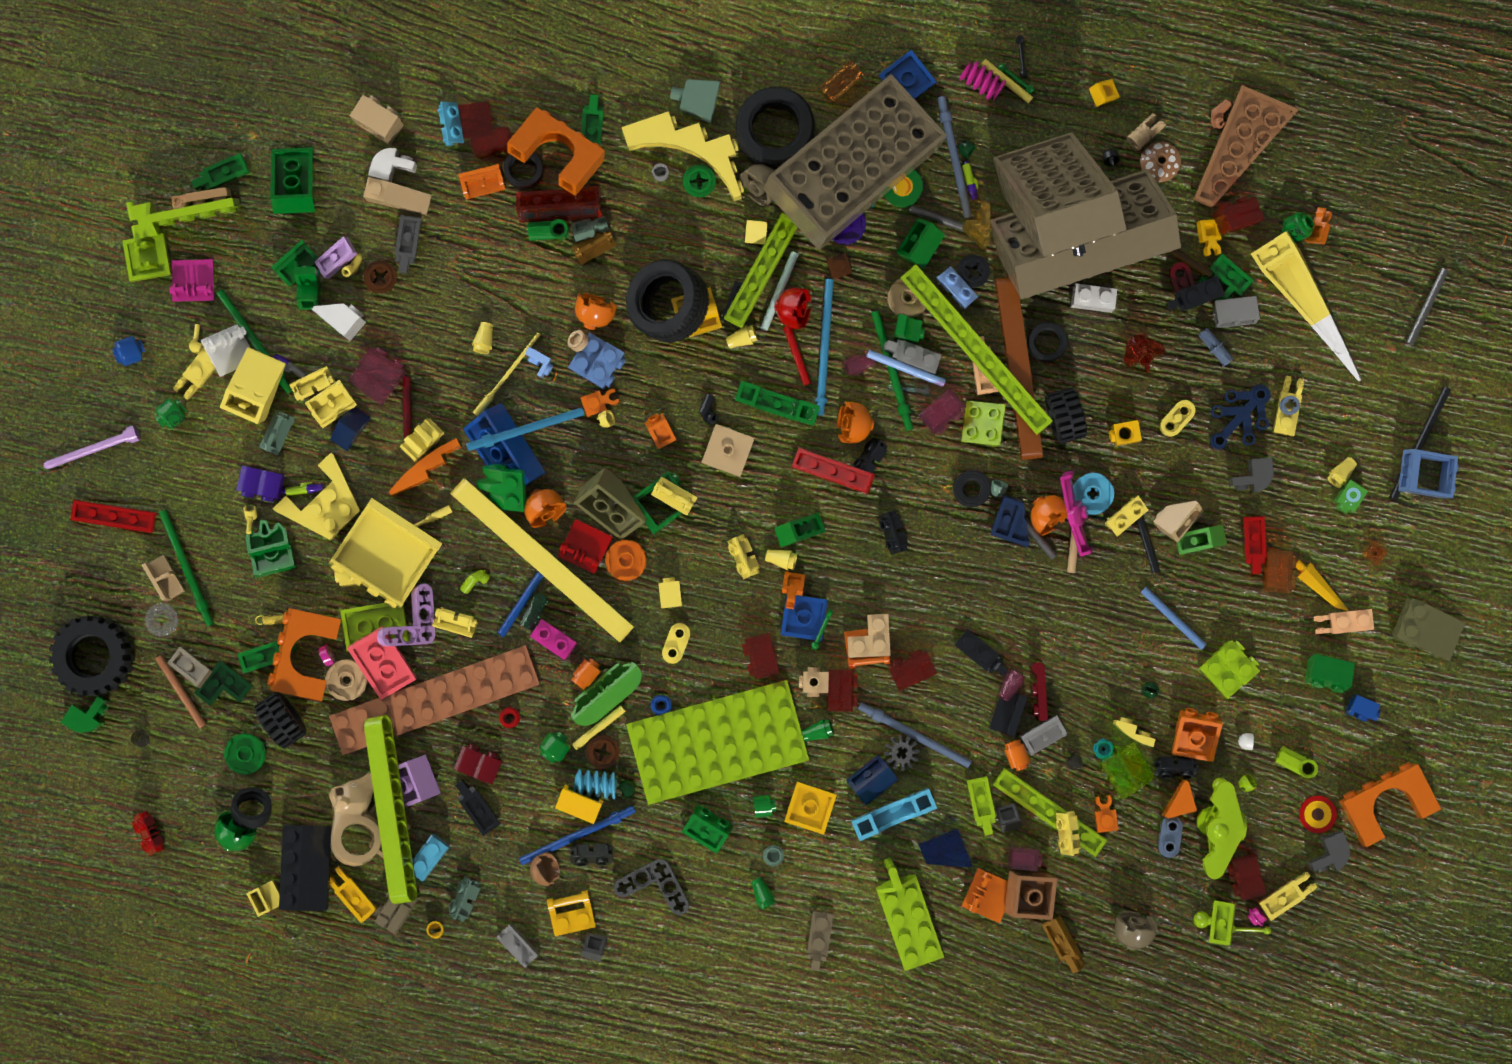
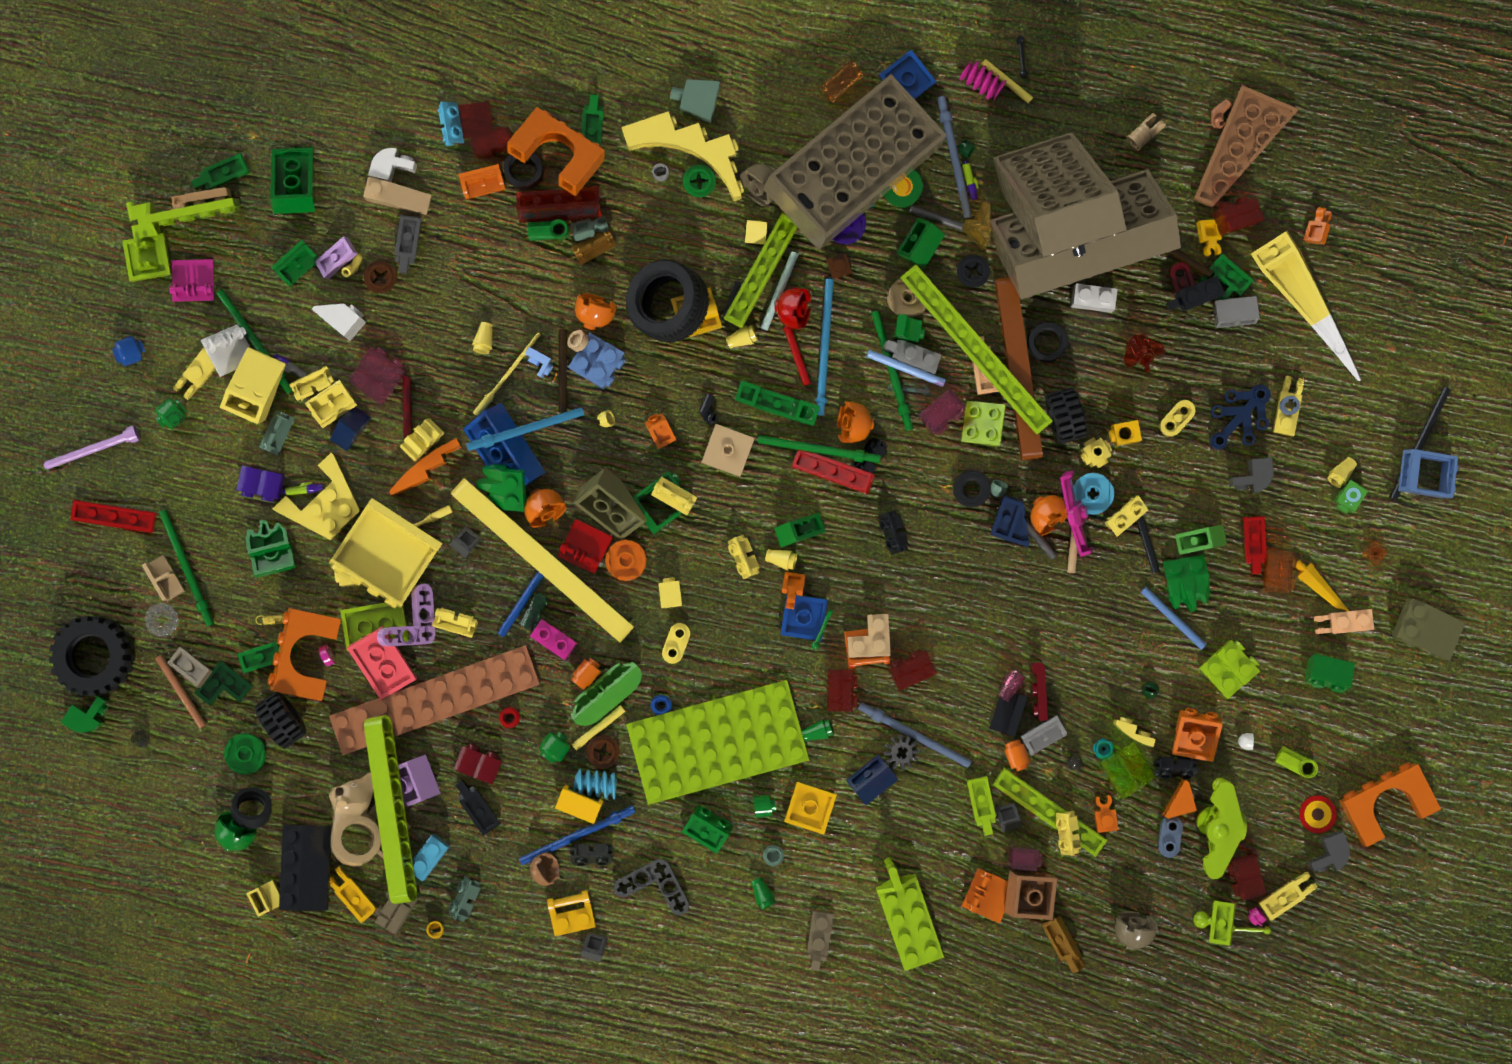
red hinge [132,811,165,856] -> none
light yellow hand [189,324,203,354] -> none
light yellow hand [243,506,258,534] -> none
green brick [294,265,321,310] -> none
tan plate [325,659,368,701] -> none
tan brick [349,95,404,146] -> none
lime arm [460,570,490,594] -> none
light grey hinge [496,923,540,968] -> none
orange plate [581,389,619,418] -> none
dark green hinge [618,780,635,798] -> none
black tyre [736,86,815,169] -> none
clear red brick [742,633,779,680] -> none
tan brick [799,667,829,697] -> none
clear pink cone [843,354,876,376] -> none
medium azure arch [851,788,937,841] -> none
clear blue wing [918,828,972,867] -> none
light blue hinge [937,266,978,309] -> none
black hinge [954,629,1008,676] -> none
green hinge [998,64,1034,94] -> none
yellow slope [1089,79,1120,107] -> none
black hinge [1102,148,1120,166] -> none
medium nougat dish [1140,141,1181,182] -> none
tan slope [1154,501,1204,543] -> none
sand blue axle [1199,328,1234,367] -> none
lime hinge [1238,773,1257,792] -> none
green head [1282,212,1315,242] -> none
blue brick [1345,695,1381,722] -> none
flat silver bar [1406,268,1449,346] -> none
none -> dark grey slope [450,526,482,558]
none -> dark brown bar [558,329,567,413]
none -> green bar [758,435,881,463]
none -> light yellow brick [1080,437,1112,468]
none -> green plate [1162,555,1210,613]

